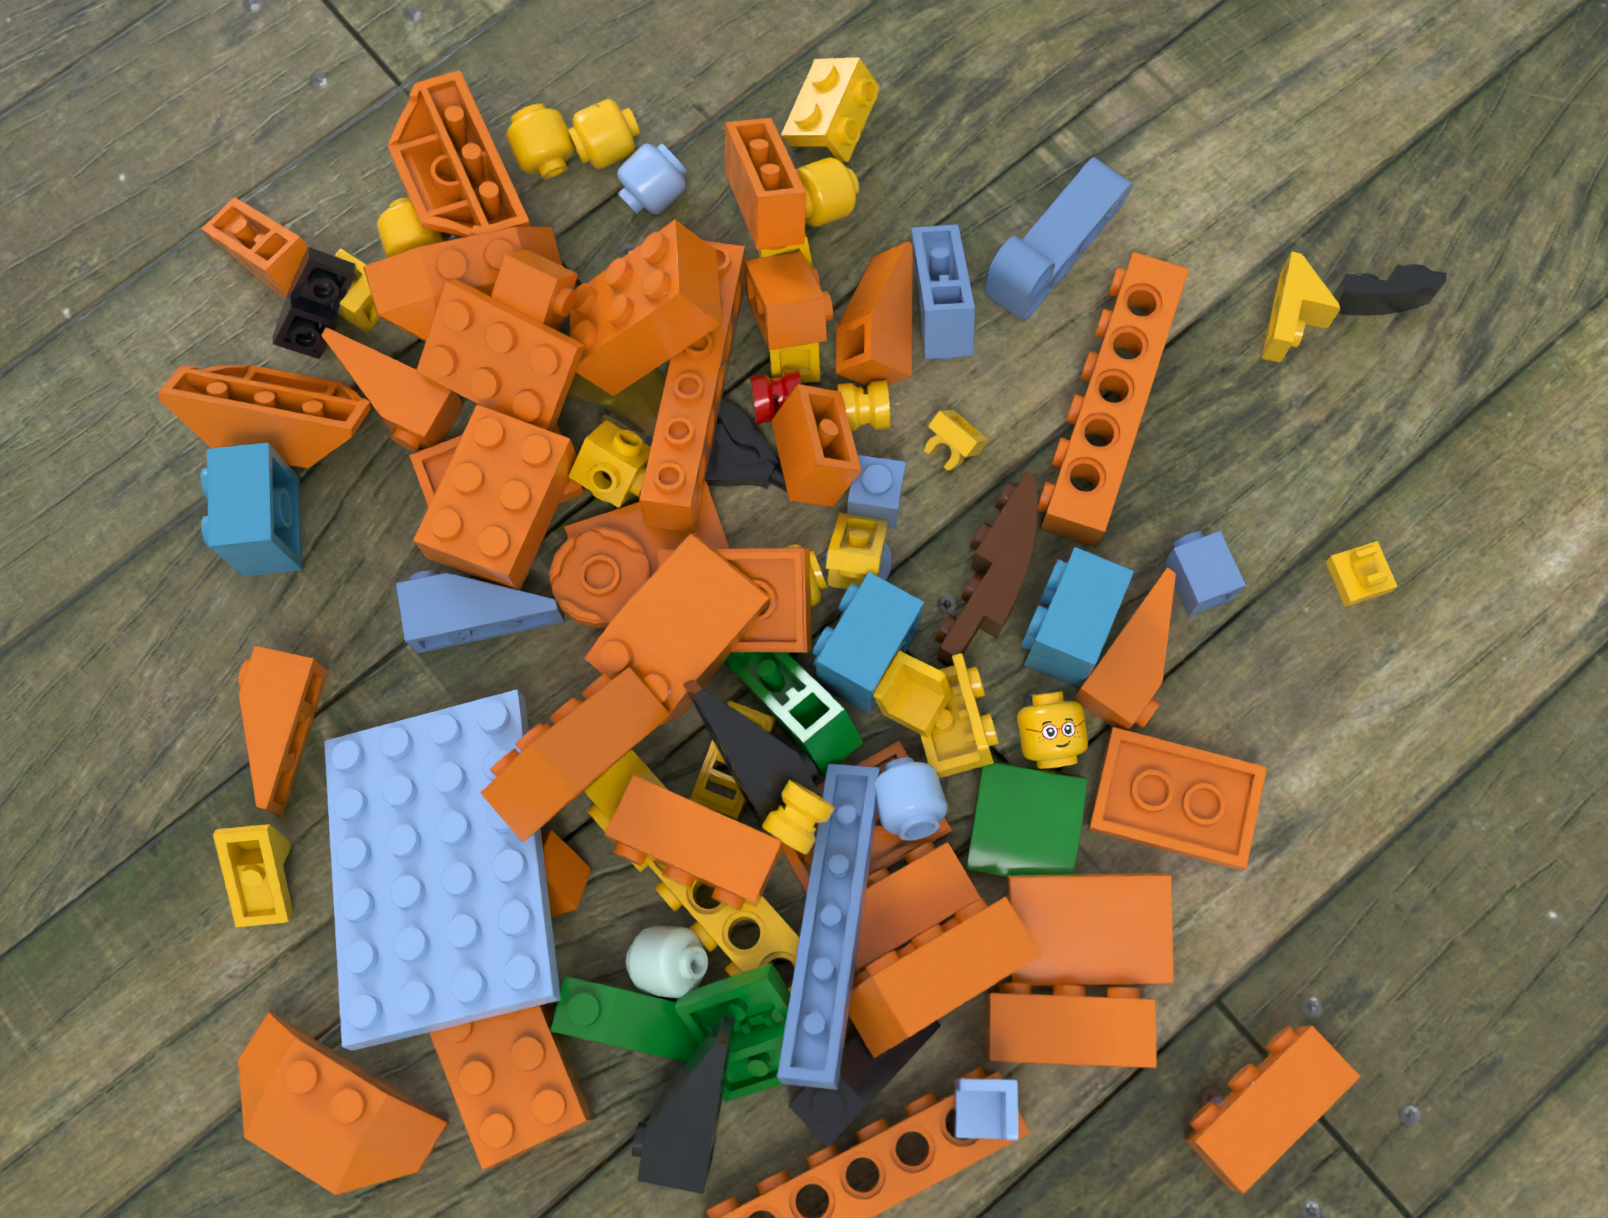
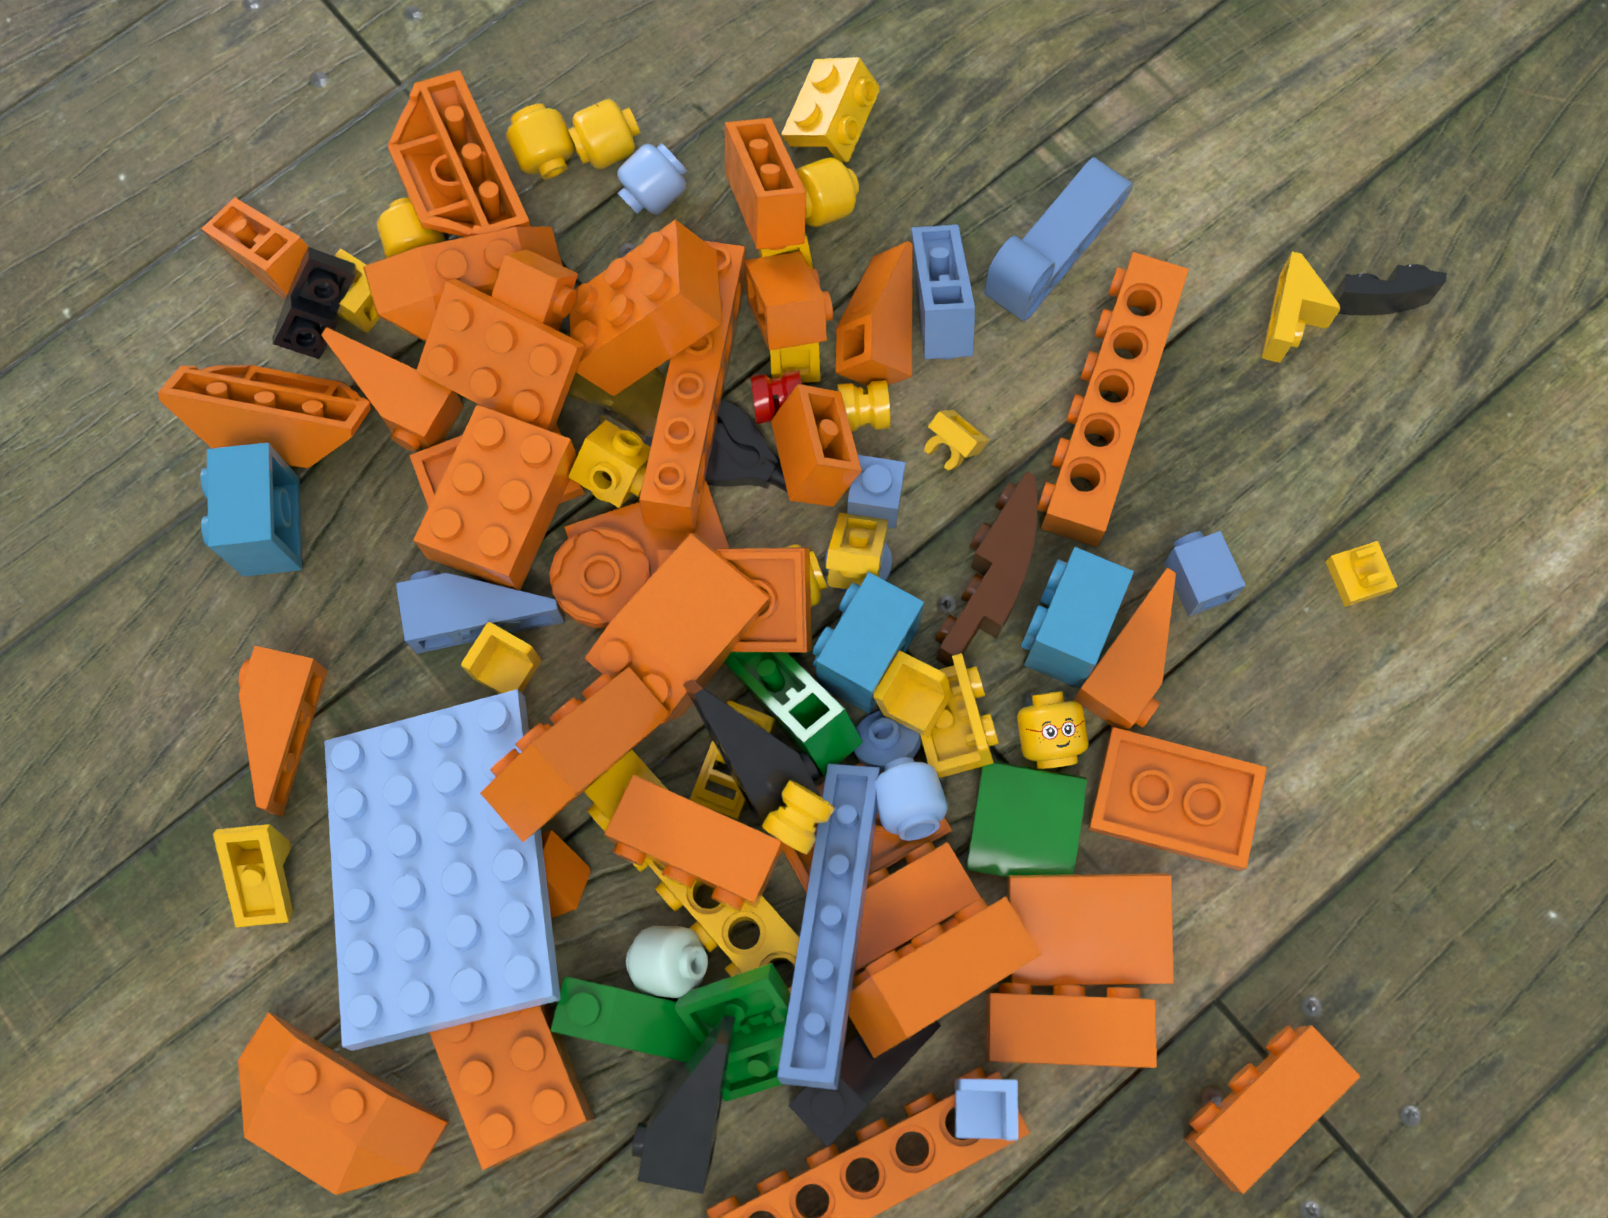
none -> yellow panel [461,621,542,694]
none -> medium blue piece [854,710,922,771]

